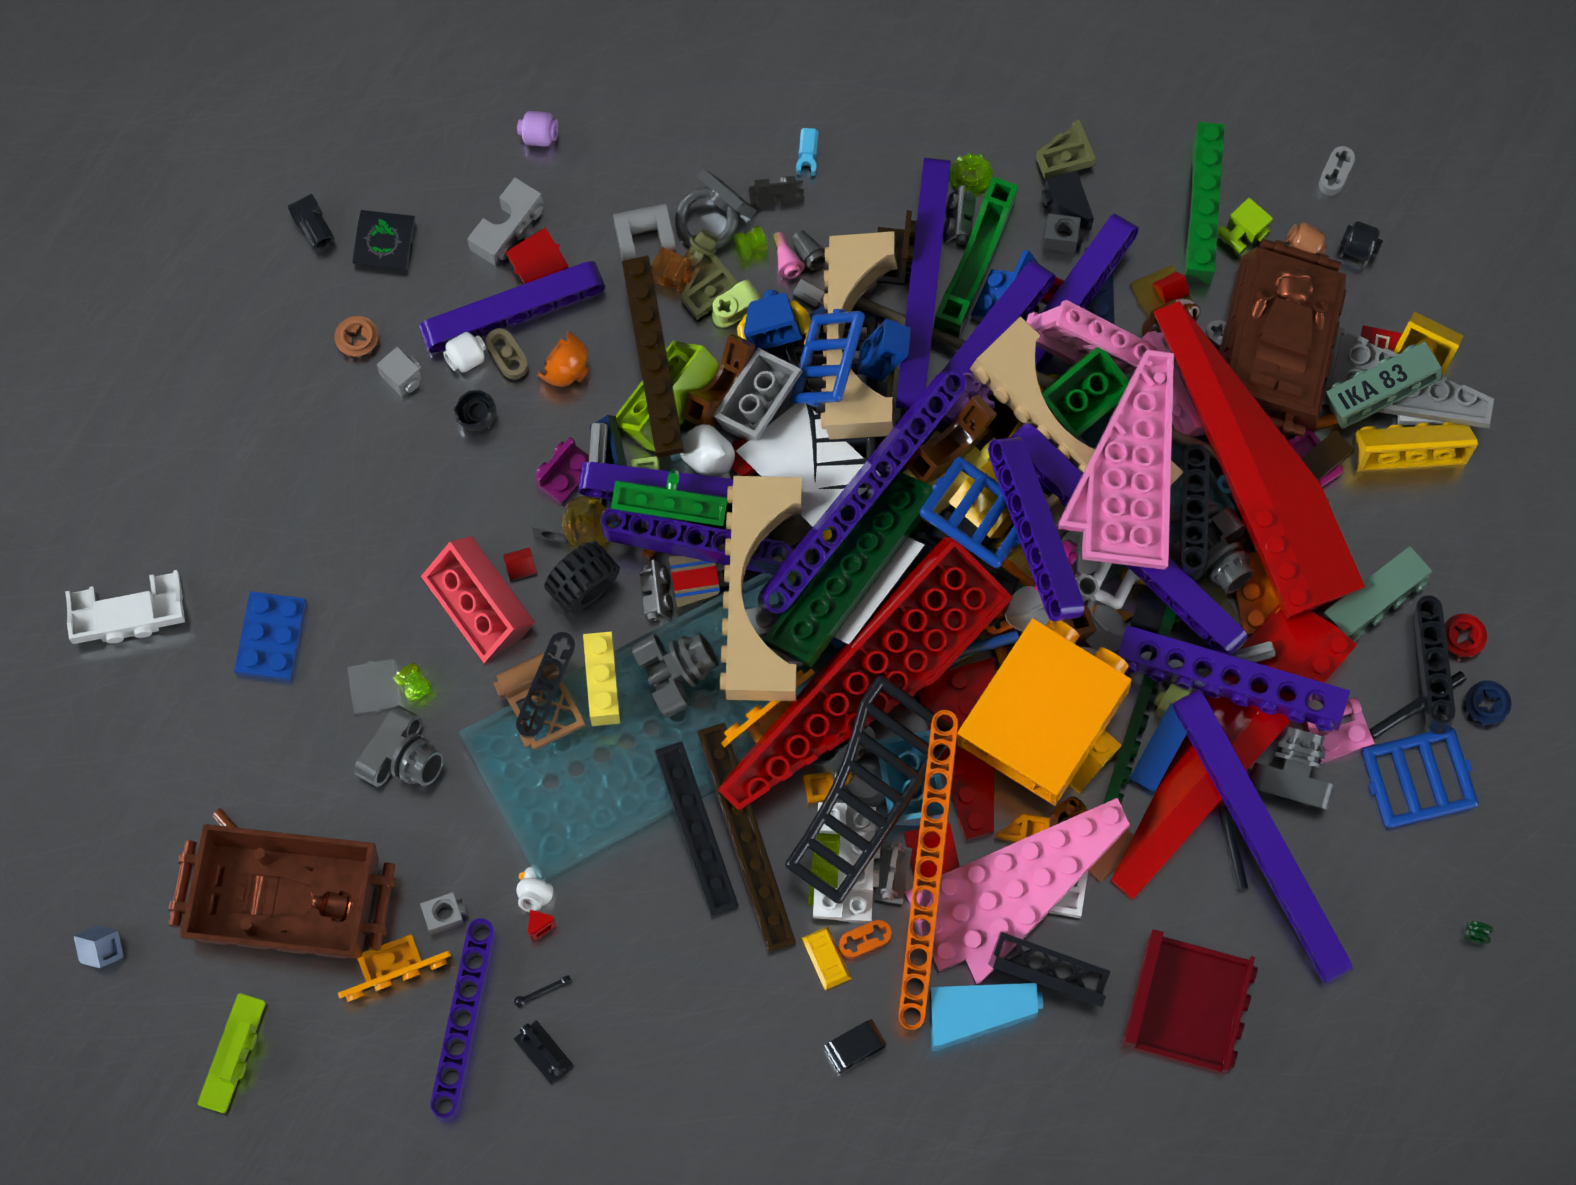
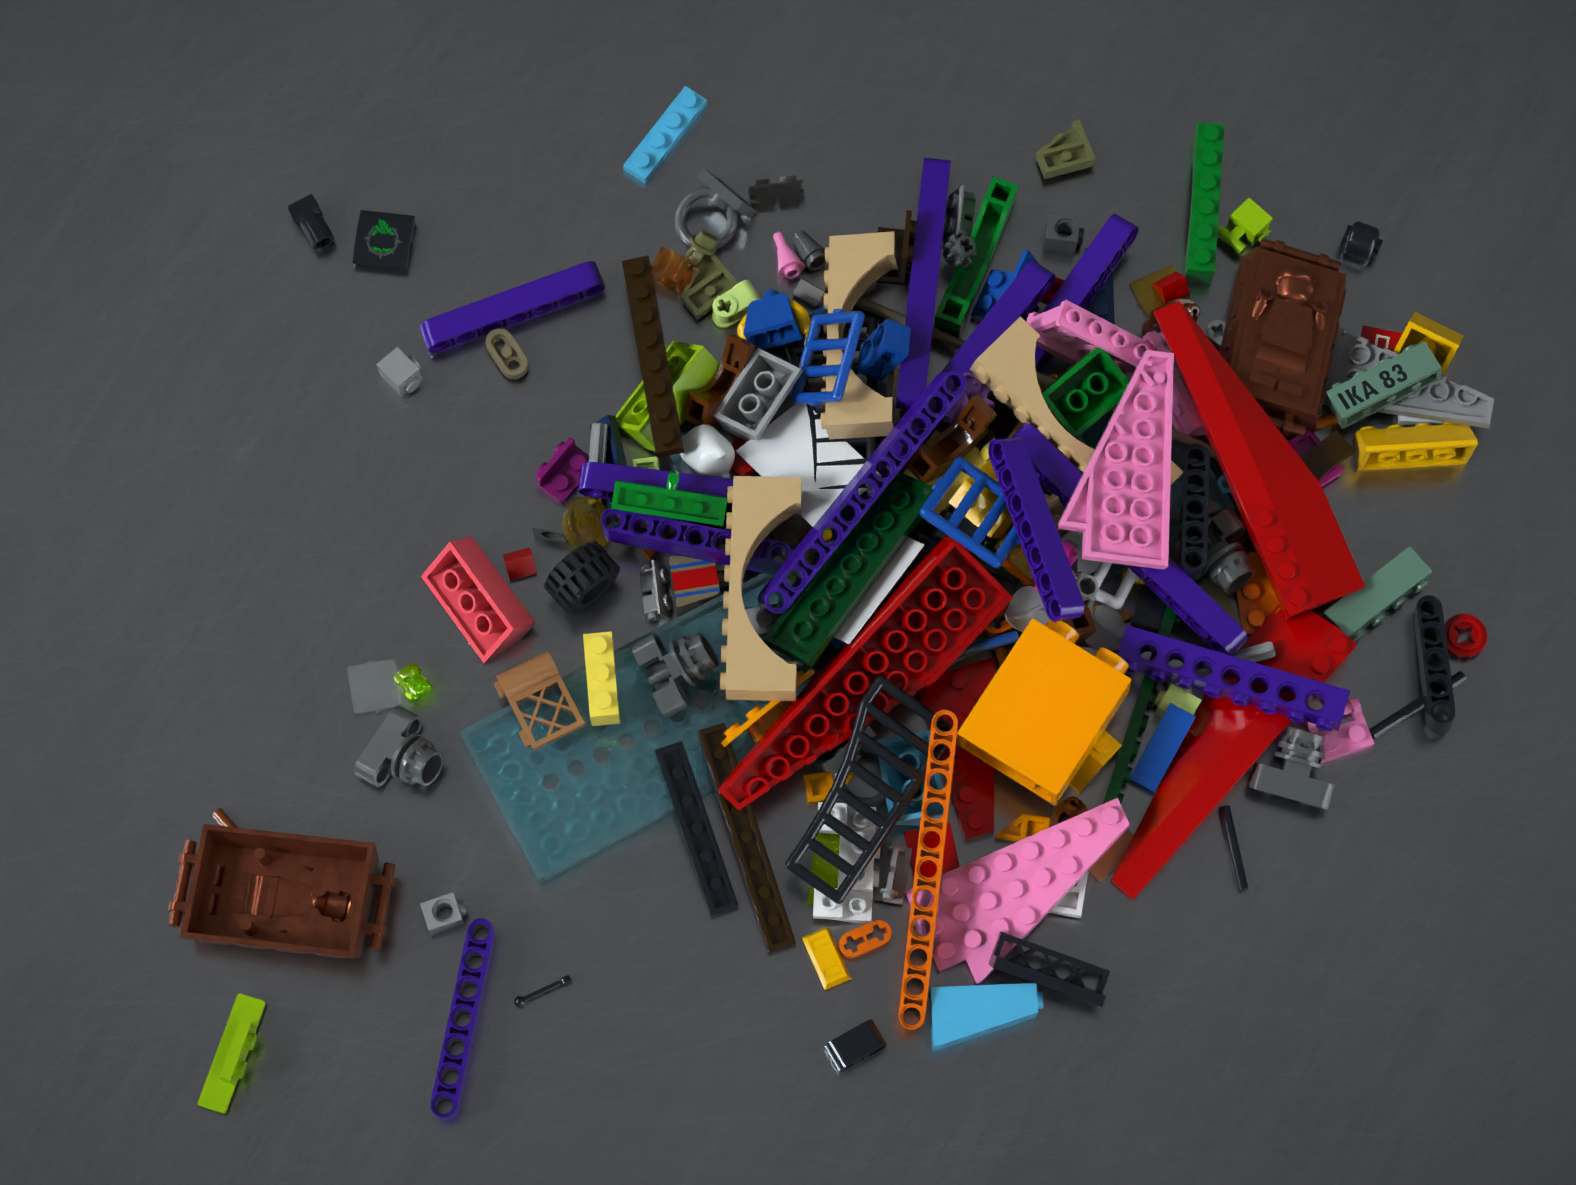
white bracket [65,570,185,644] -> none
sand blue panel [74,925,124,968] -> none
blue plate [234,591,307,682] -> none
nougat gear [335,316,379,358] -> none
light orange bracket [338,934,452,1002] -> none
white head [443,332,486,373] -> none
black hair [454,390,496,431] -> none
light grey arch [467,177,544,266] -> none
red piece [505,227,569,284] -> none
black hinge [514,1020,573,1084] -> none
black beam [516,632,575,739] -> none
white animal [516,866,553,912] -> none
lavender head [517,111,558,147] -> none
red slope [528,909,556,941] -> none
orange cylinder [537,331,589,387] -> none
light grey connector [612,203,676,261] -> none
clear neon green wheel [733,225,769,260] -> none
medium azure bar [796,128,819,176] -> none
clear neon green gear [950,152,993,193] -> none
black slope [1041,171,1094,231] -> none
dark red panel [1122,929,1258,1075] -> none
dark purple beam [1172,690,1353,983] -> none
nougat head [1285,222,1327,255] -> none
light grey beam [1318,146,1355,196] -> none
blue bar [1363,727,1479,828] -> none
dark green bush [1464,921,1494,944] -> none
dark blue gear [1465,680,1512,726] -> none
none -> medium azure plate [623,86,707,184]
none -> dark grey gear [942,233,977,268]

